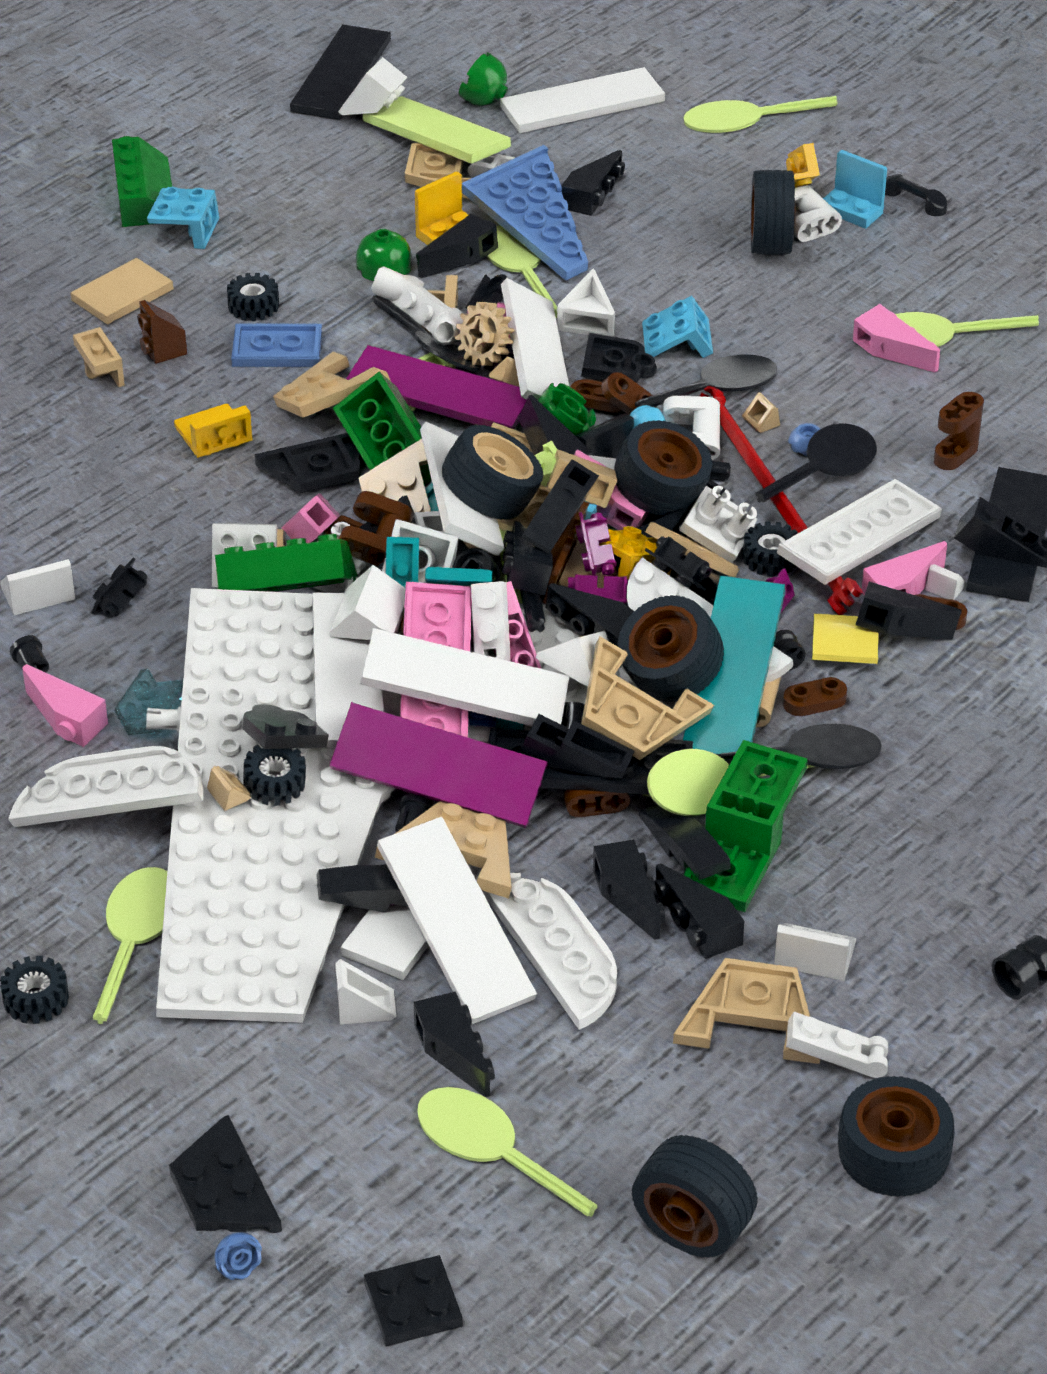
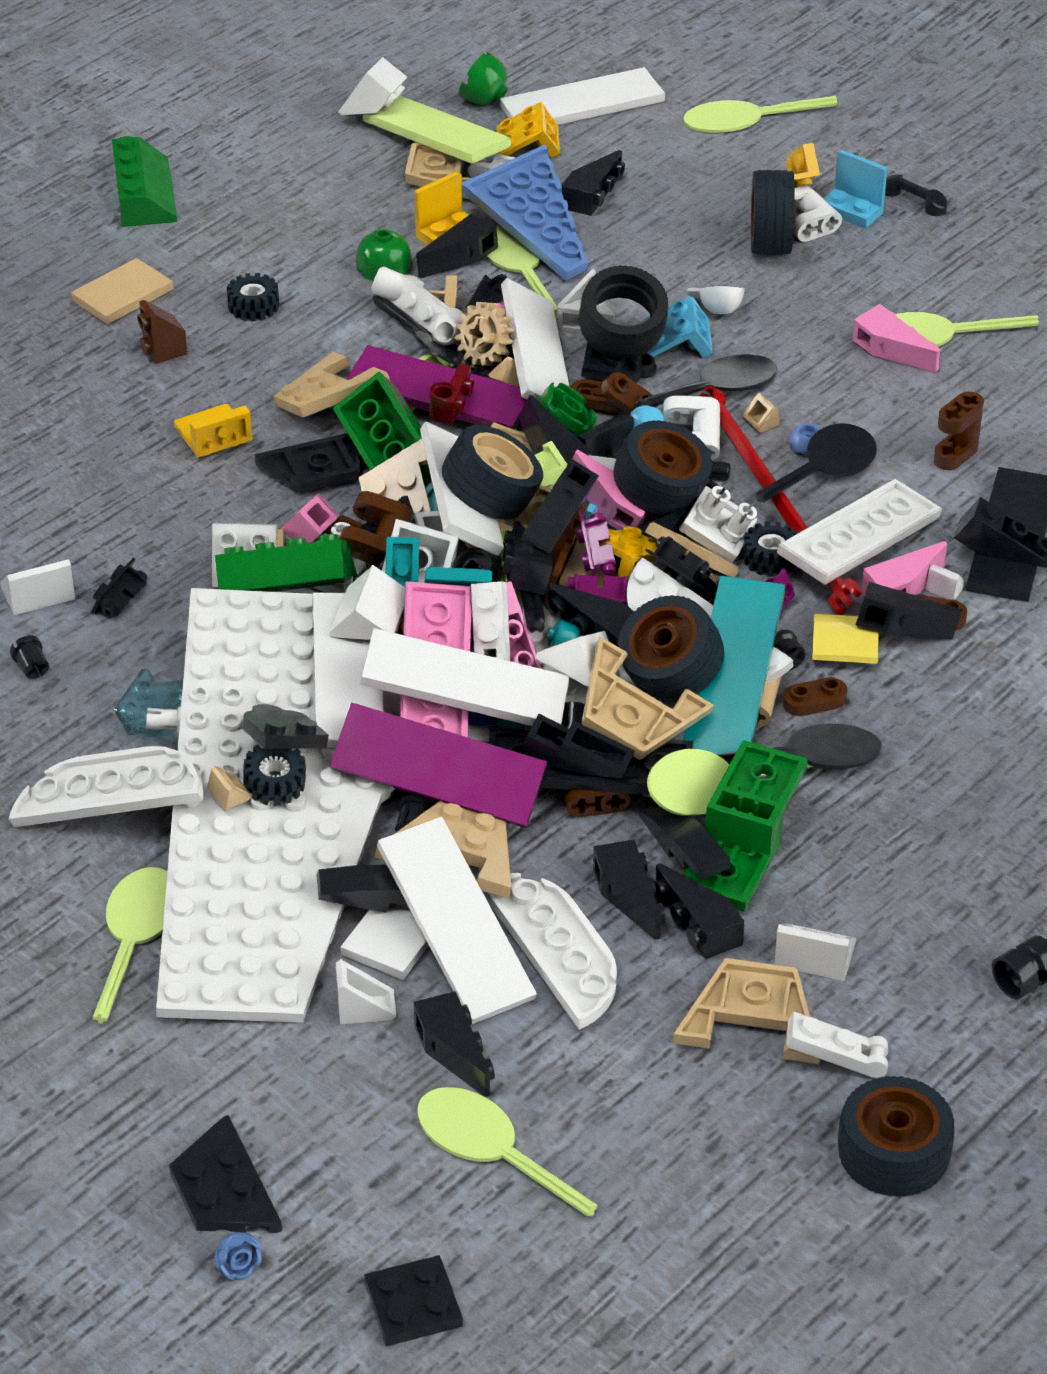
black bush [0,956,69,1024] -> none
bright pink slope [22,664,108,747] -> none
tan panel [73,327,125,387] -> none
medium azure bracket [147,187,220,249] -> none
medium blue tile [231,324,322,367] -> none
black tile [290,24,391,120] -> none
tan panel [547,450,617,508] -> none
black wheel [631,1135,758,1258] -> none
none -> dark red plate [429,363,474,426]
none -> yellow bracket [496,102,561,159]
none -> teal piece [546,620,581,648]
none -> black tyre [579,265,668,359]
none -> white cap [687,286,745,314]

